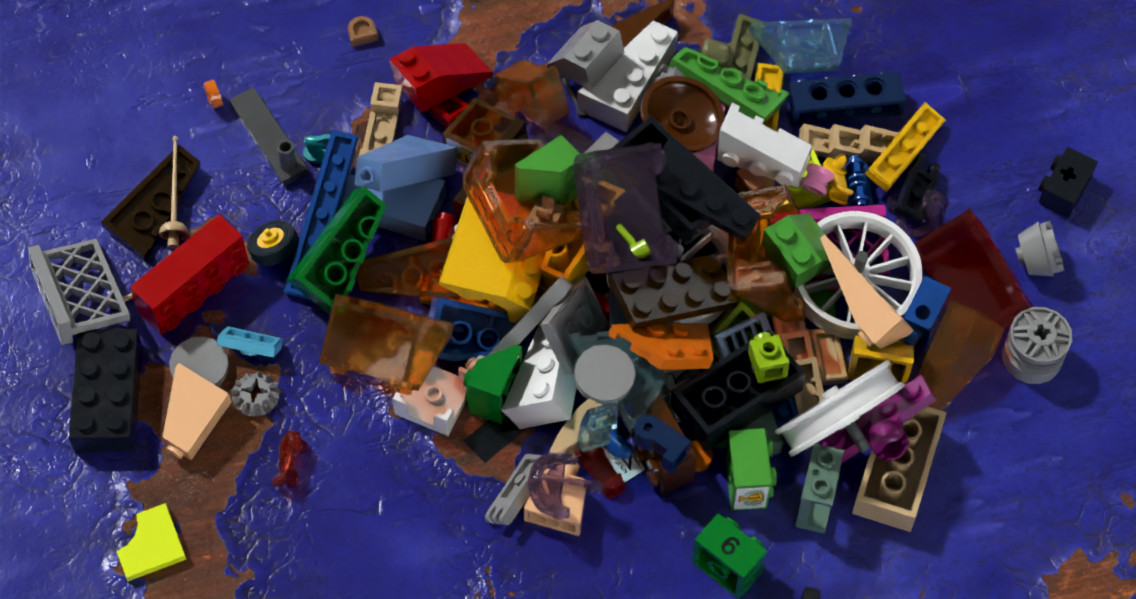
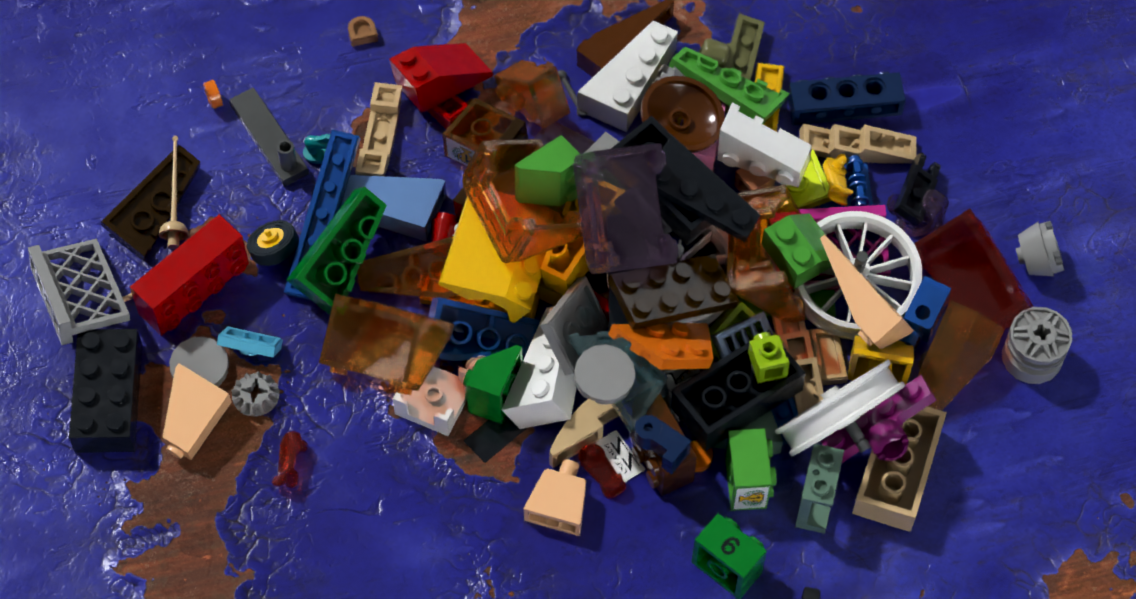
neon yellow tile [117,503,186,581] -> none
medium blue slope [355,135,457,191] -> none
light grey hinge [485,454,551,525] -> none
light grey beam [487,275,573,356] -> none
medium nougat tile [527,195,566,235] -> none
clear purple helmet [528,452,602,519] -> none
light grey slope [547,20,624,90] -> none
clear light blue slope [577,402,618,452] -> none
blue arm [603,418,633,459] -> none
lime hand [615,223,652,259] -> none
clear light blue wing [749,18,852,73] -> none
bright pink wheel [800,163,835,196] -> none
yellow tile [864,102,946,192] -> none
black brick [1038,147,1098,218] -> none

